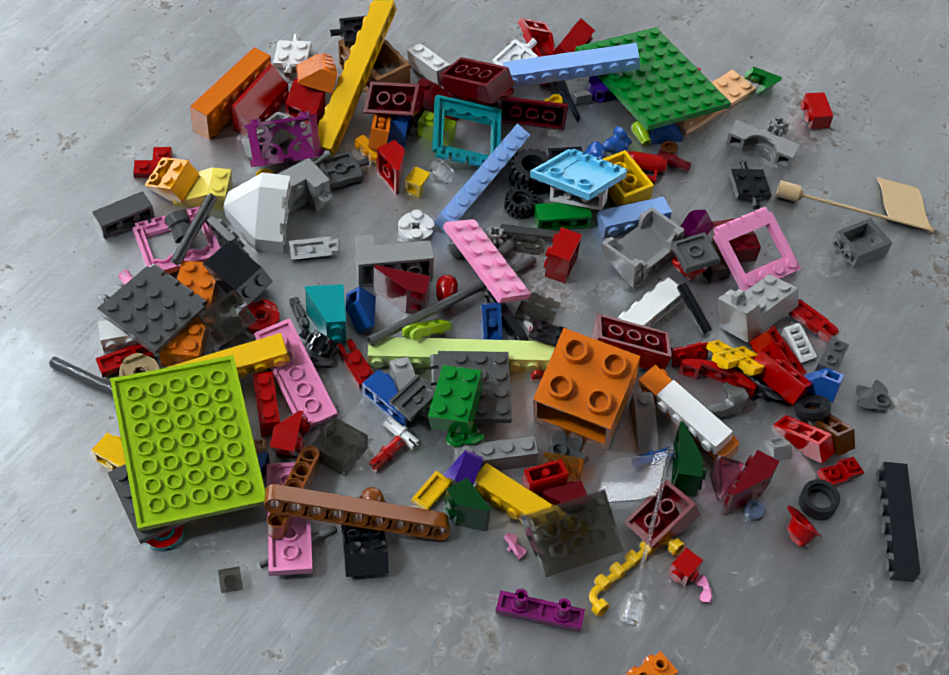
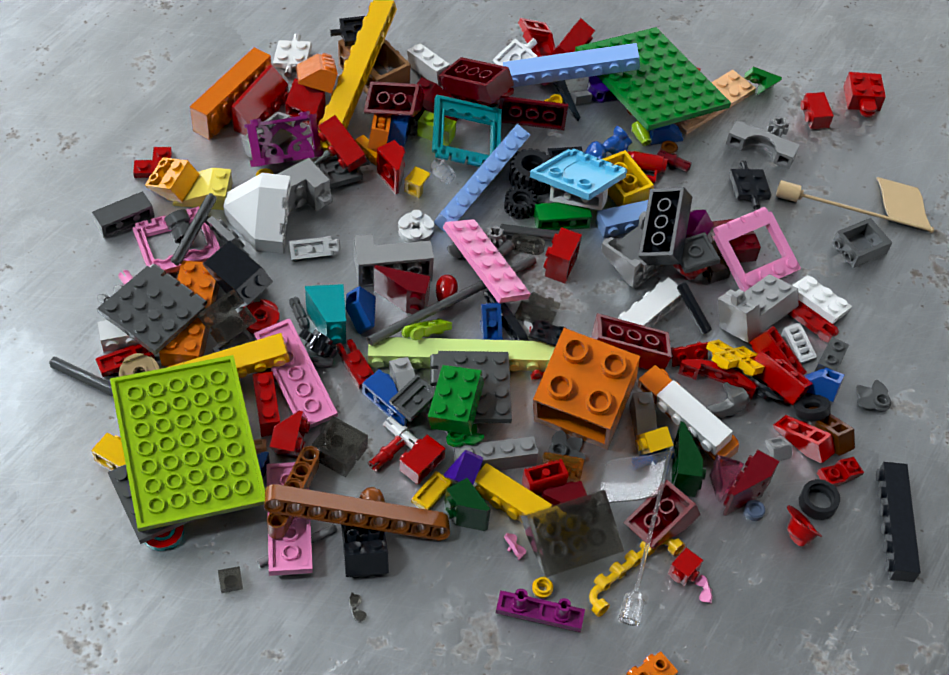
none -> red brick [318,115,367,173]
none -> clear smoke piece [349,592,367,623]
none -> red brick [399,434,446,485]
none -> yellow plate [532,577,553,598]
none -> yellow brick [635,426,674,455]
none -> black brick [638,187,693,265]
none -> white plate [792,275,852,324]
none -> red brick [844,72,886,117]

